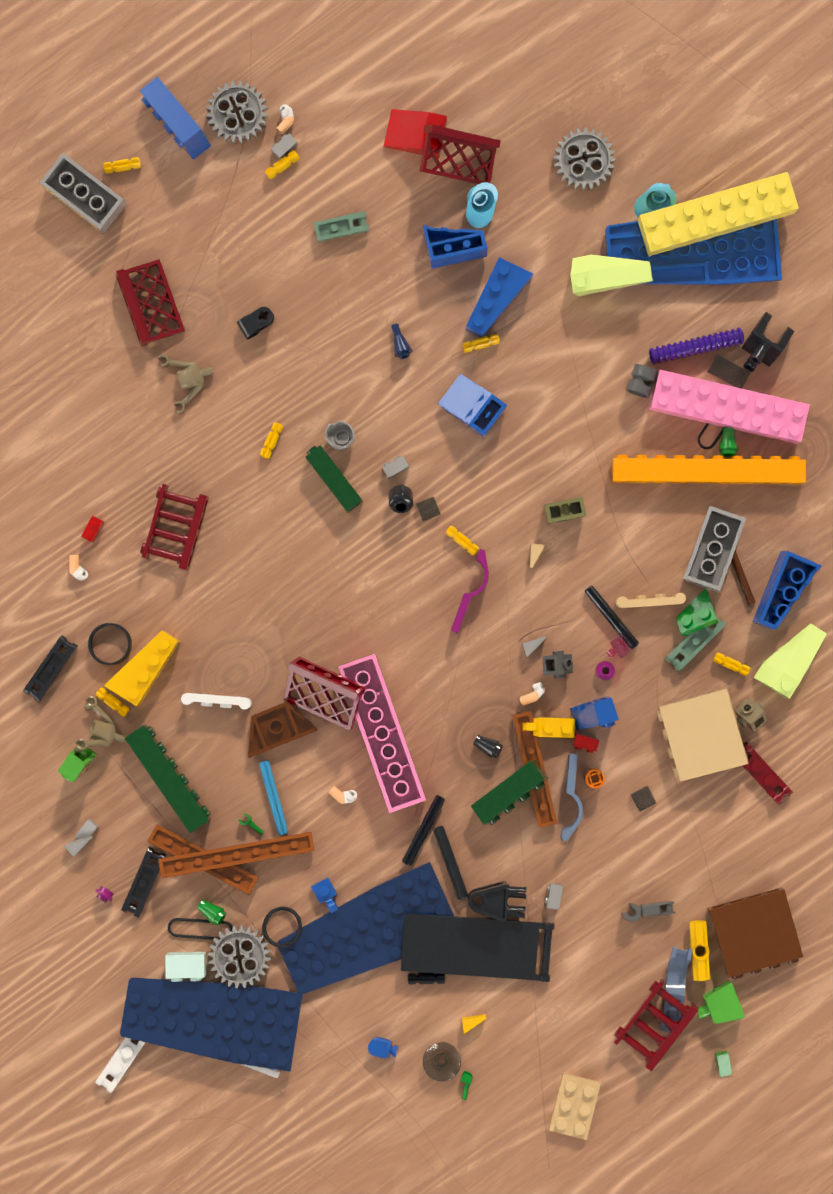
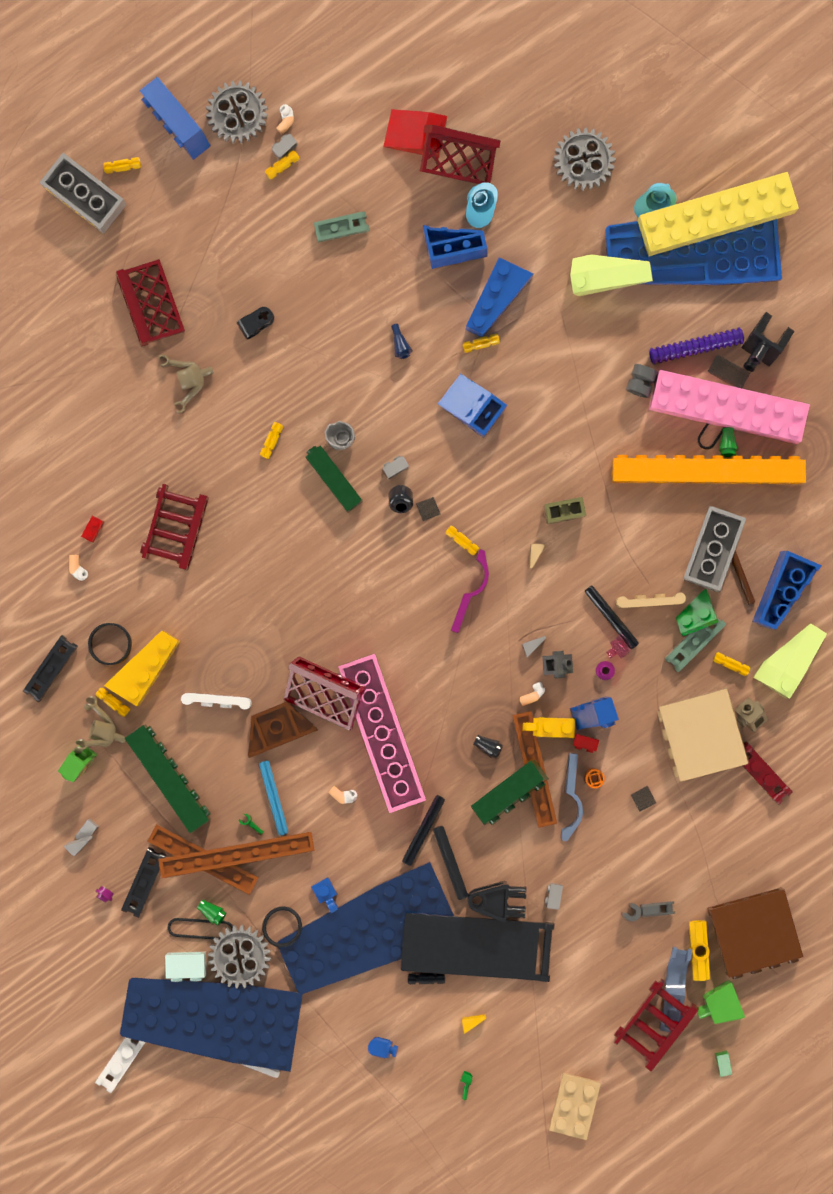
clear smoke dish [423,1042,461,1081] -> none

